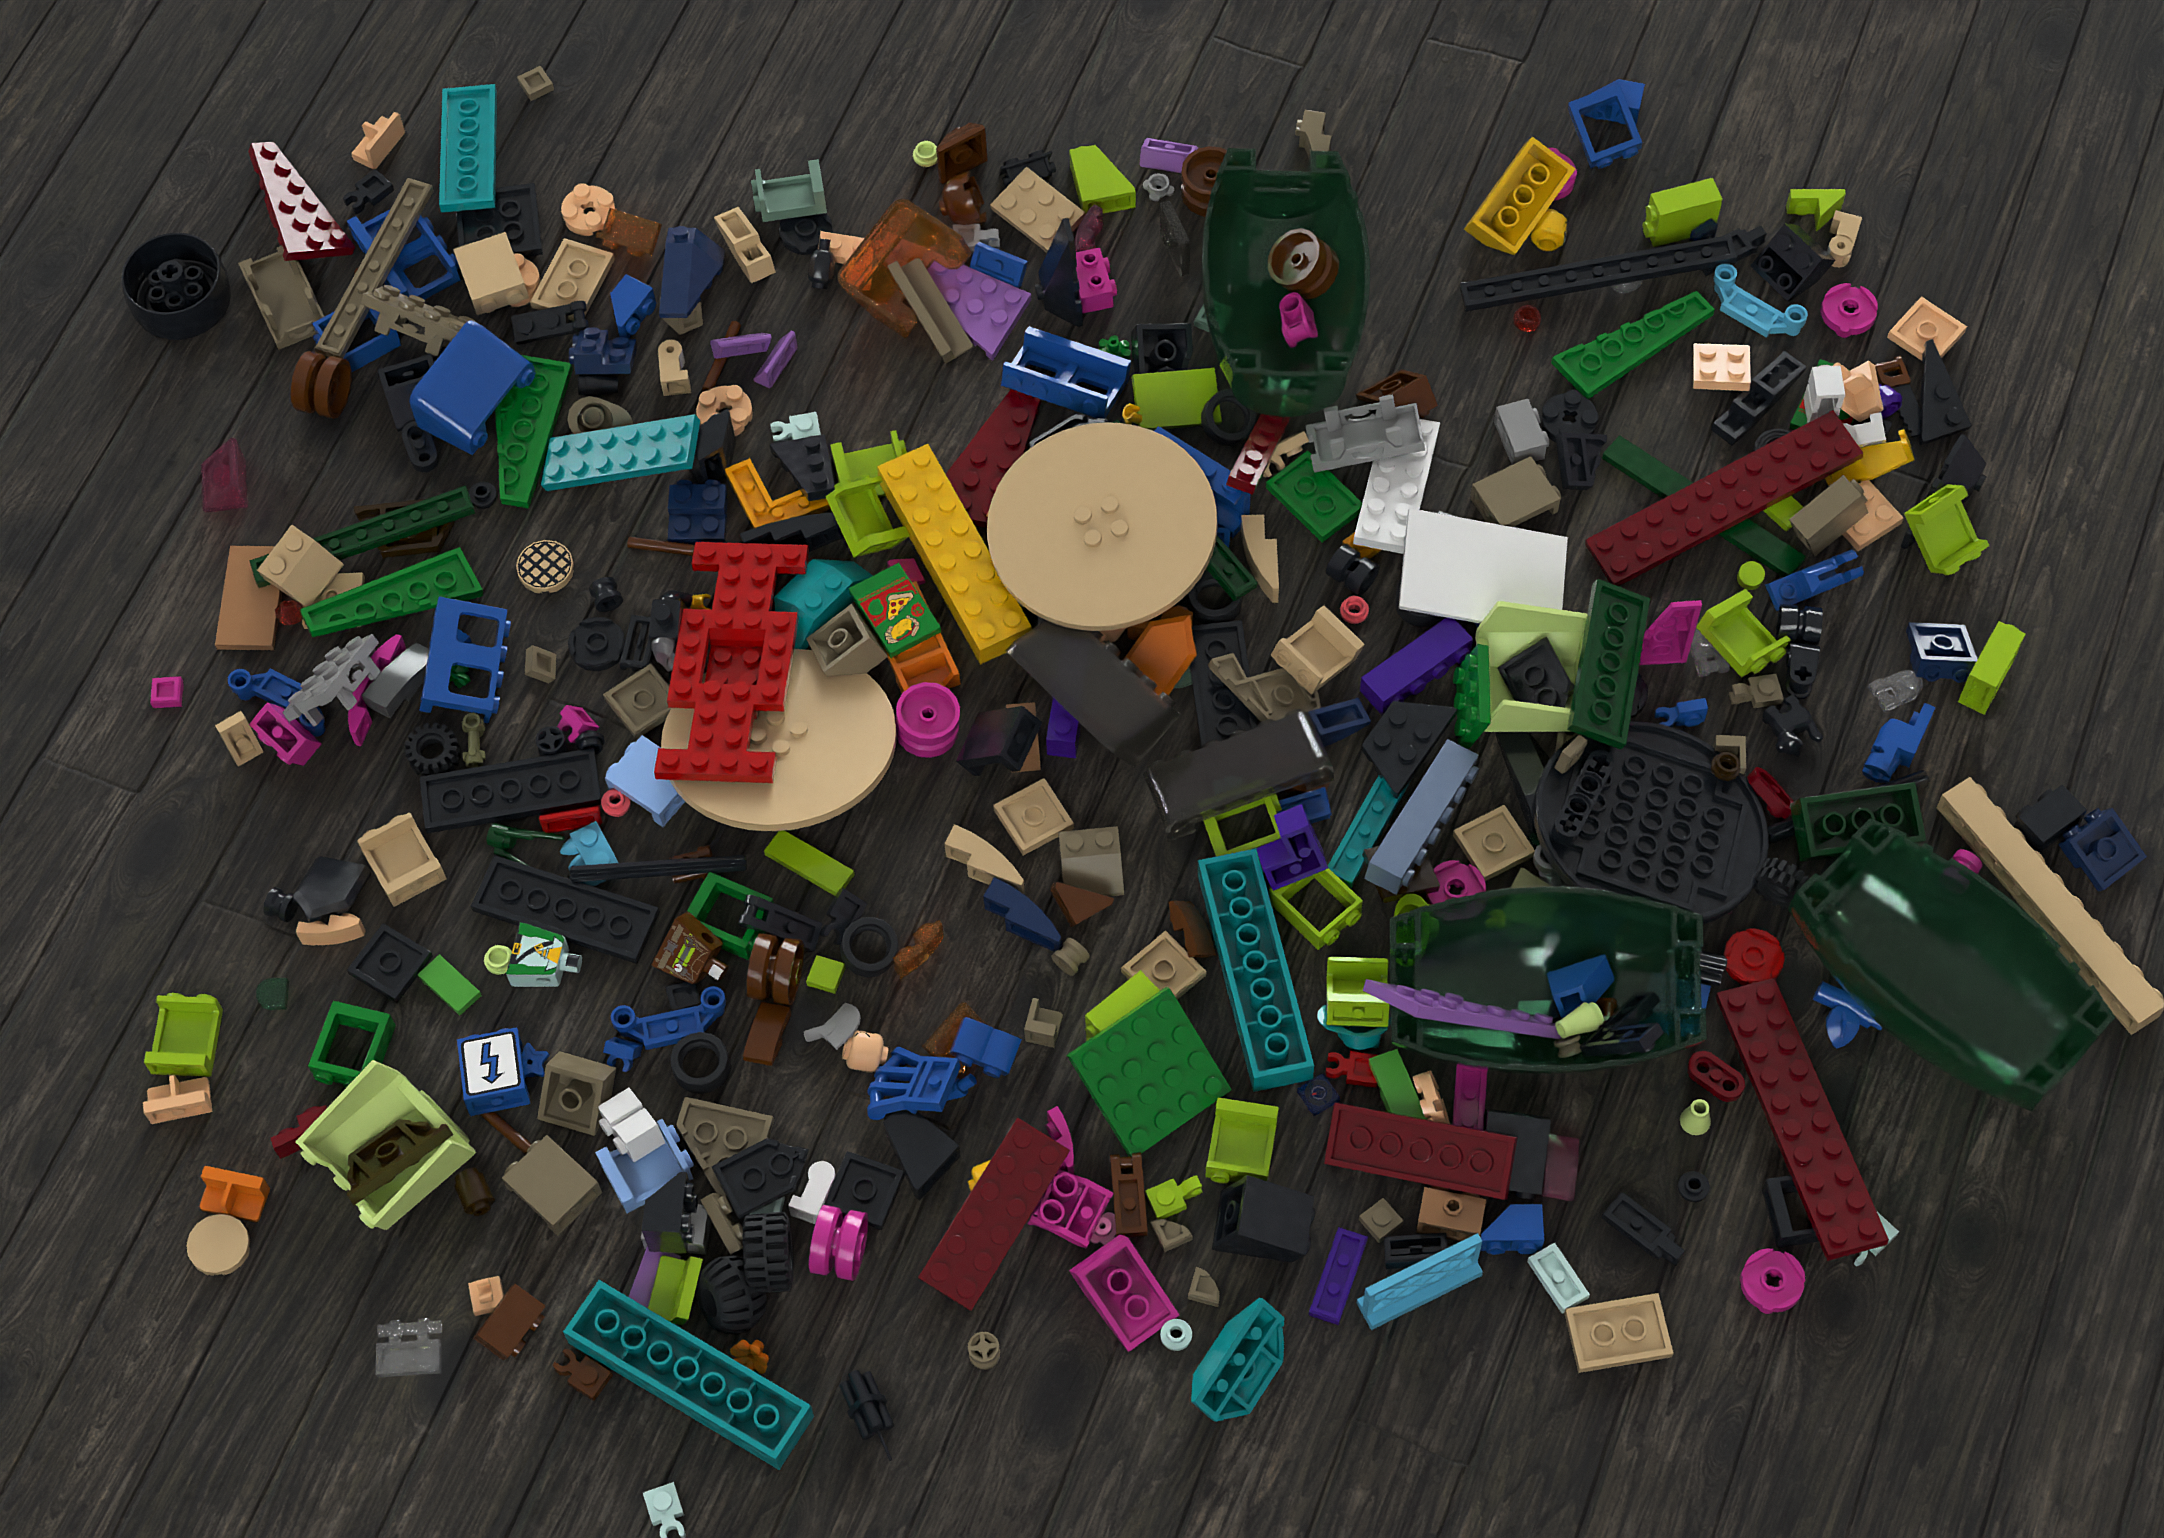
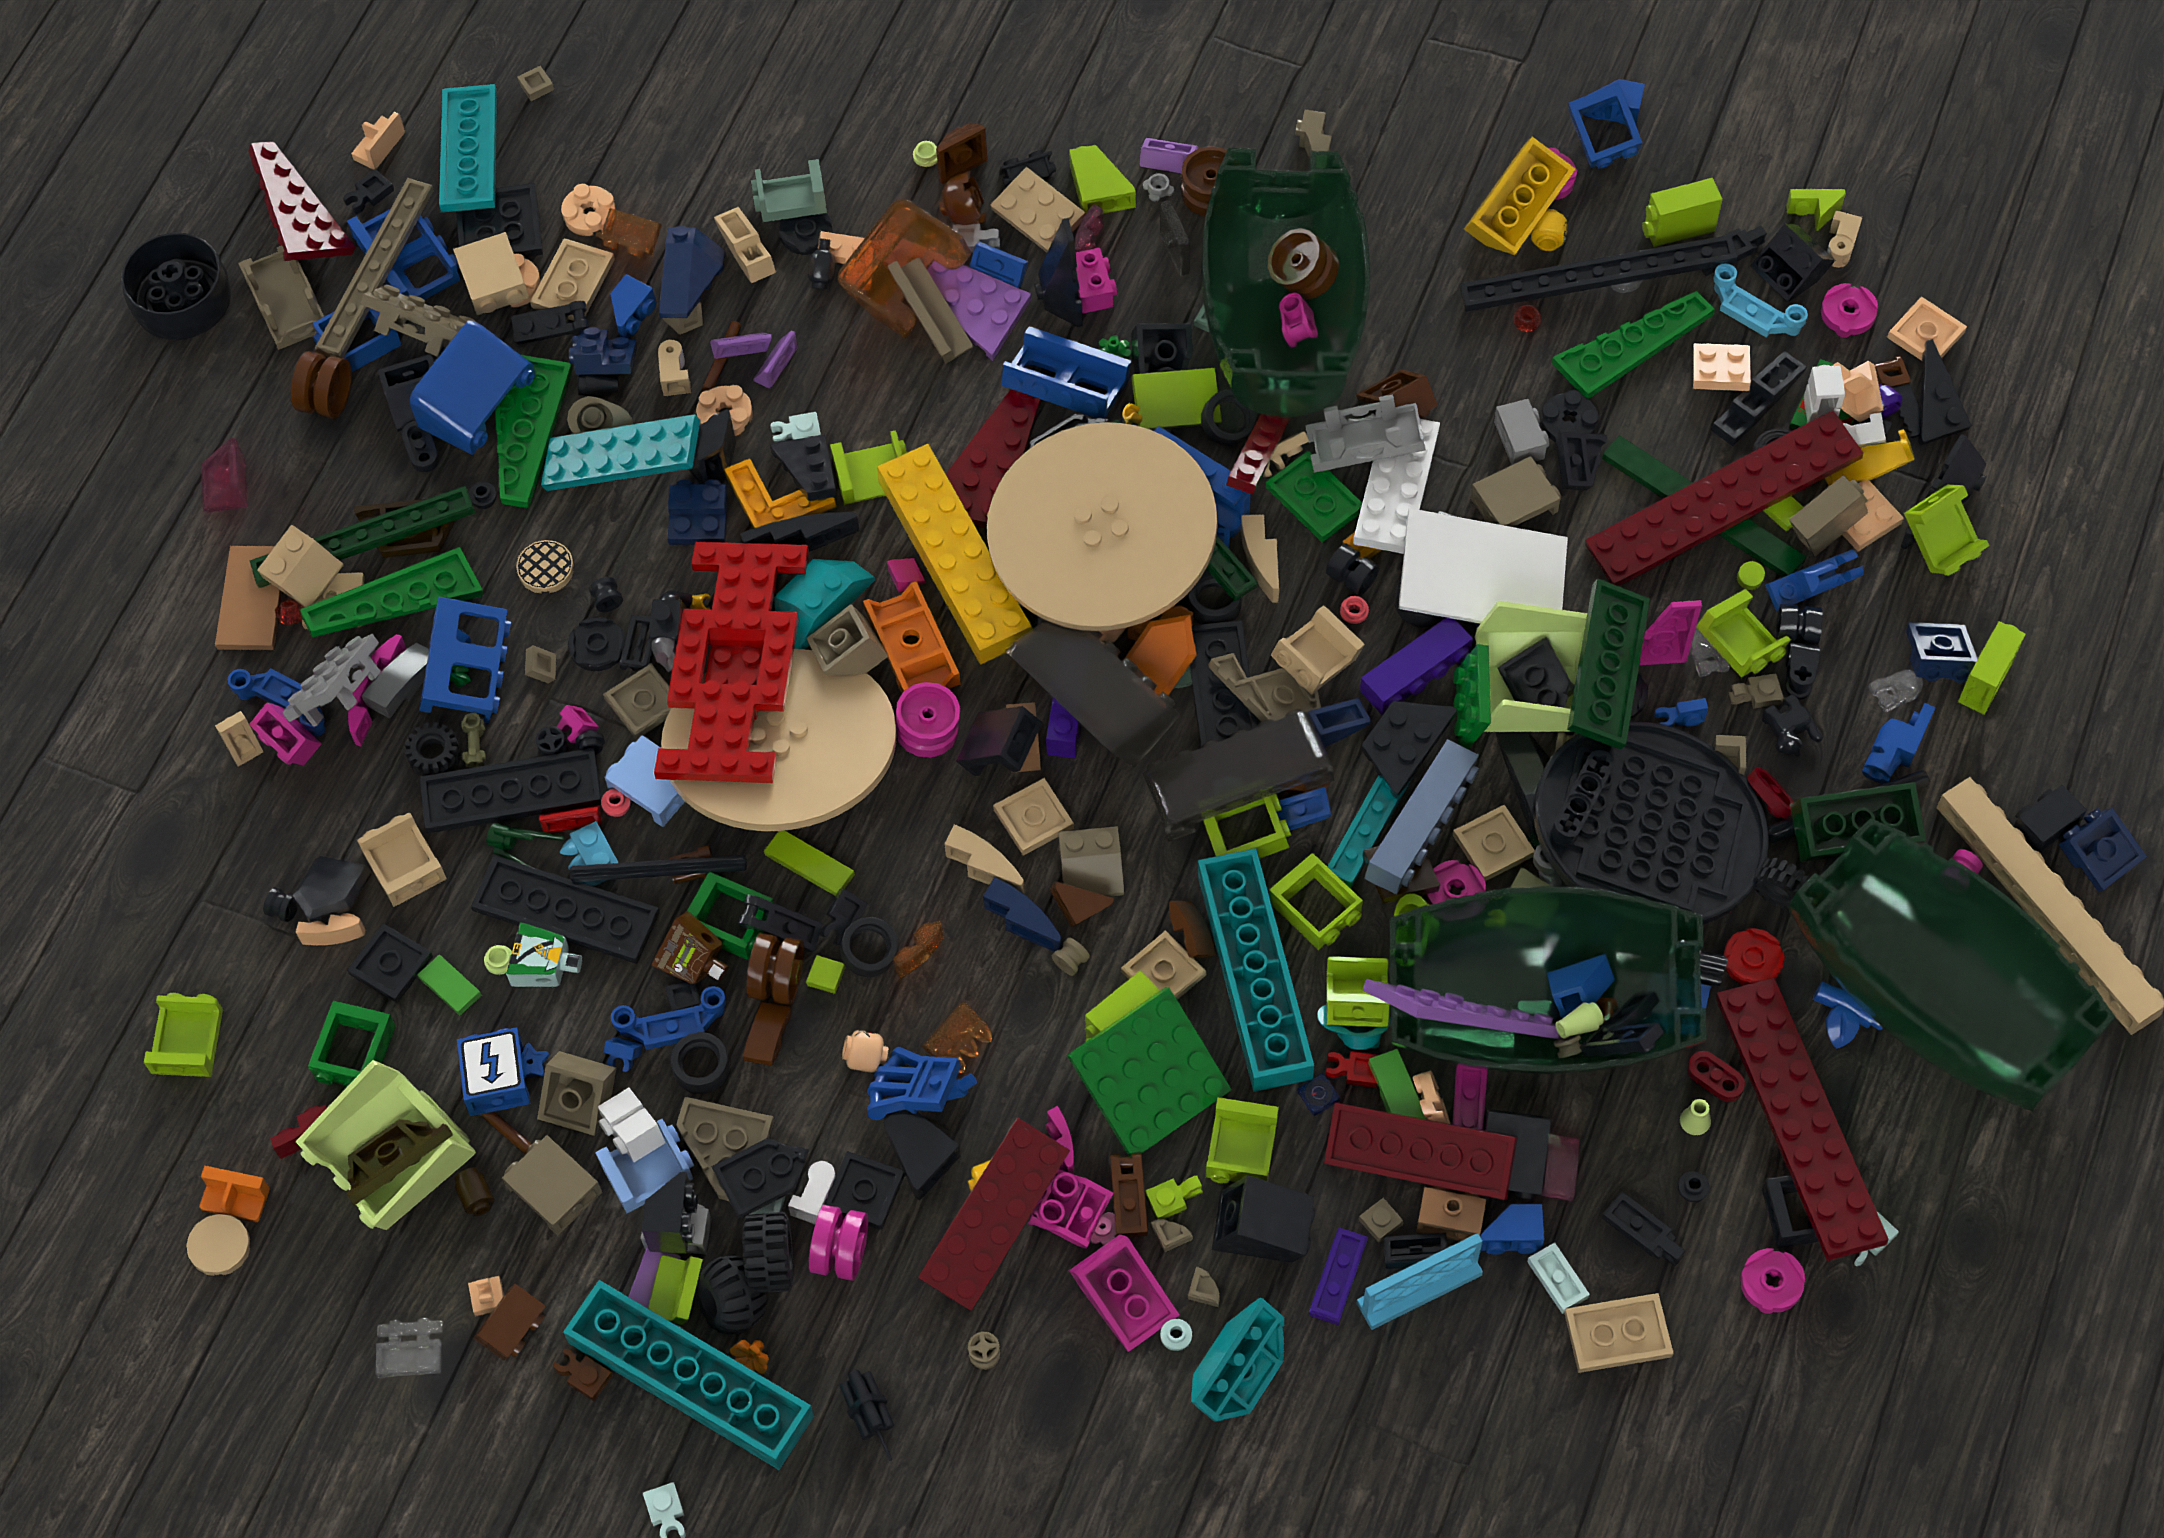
light nougat panel [143,1075,212,1124] -> none
dark pink tile [150,676,183,708] -> none
clear green tile [256,978,289,1010] -> none
reddish brown bar [627,536,695,556] -> none
dark tan plate [701,1193,743,1255] -> none
light grey hand [804,1002,861,1050] -> none
lime panel [825,475,910,558] -> none
tile [848,563,941,658] -> none
blue brick [949,1017,1022,1078] -> none
dark tan panel [1024,998,1063,1048] -> none
dark purple brick [1256,804,1328,891] -> none
dark tan tile [1554,734,1588,774] -> none
tile [1689,218,1718,242] -> none
dark brown plate [1711,752,1741,781] -> none

